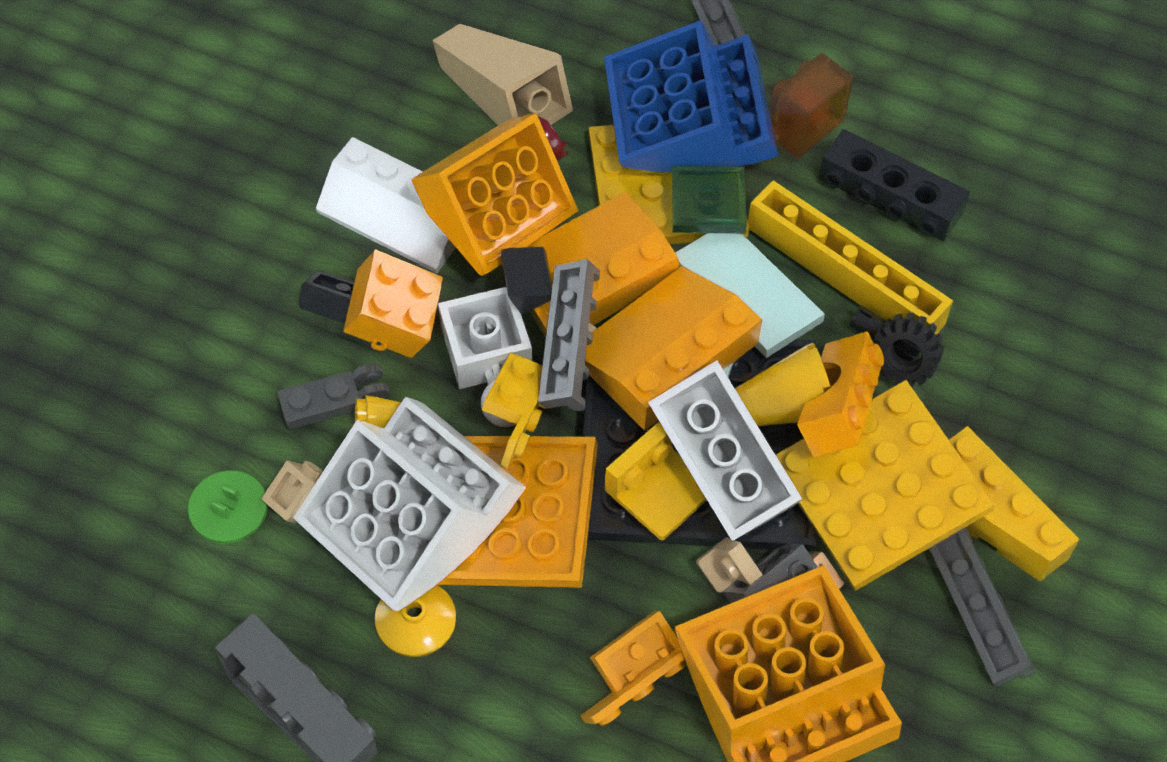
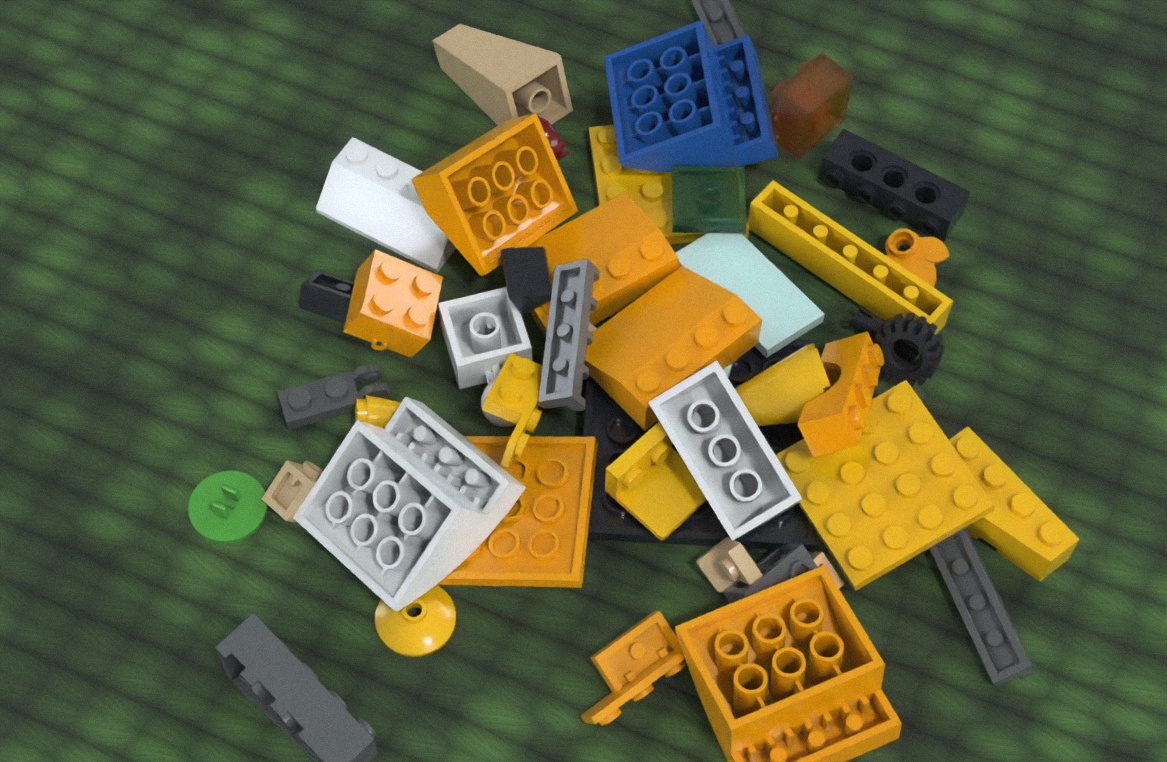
none -> light orange plate [885,228,950,287]

